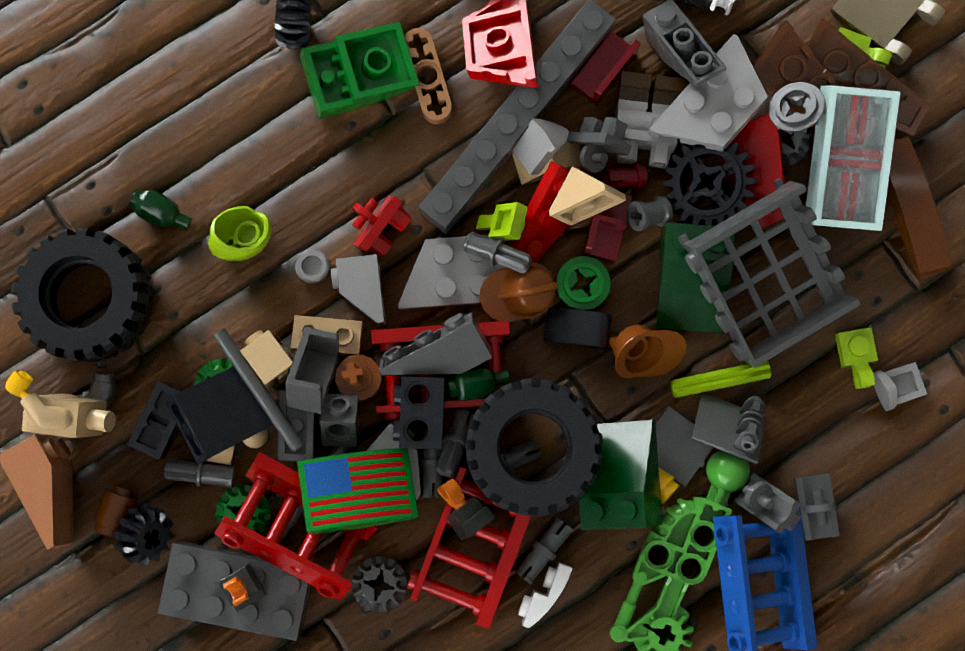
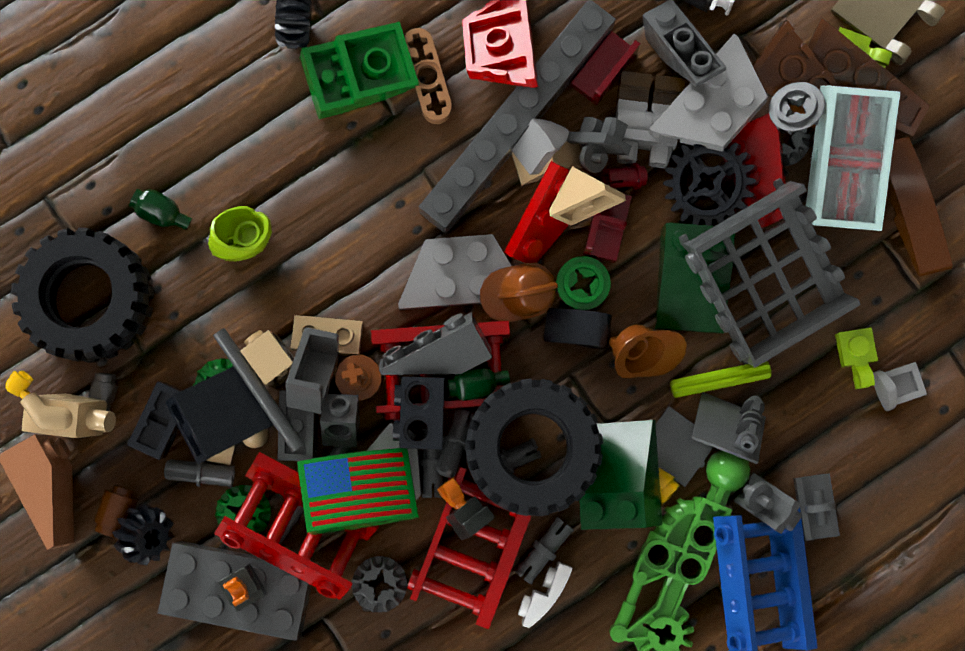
light grey tile [295,249,330,284] -> none
light grey slope [331,254,386,326] -> none
red hips [351,196,412,257] -> none
dark grey axle [463,231,532,273] -> none
lime plate [476,202,528,241] -> none
dark grey bush [627,196,673,231] -> none

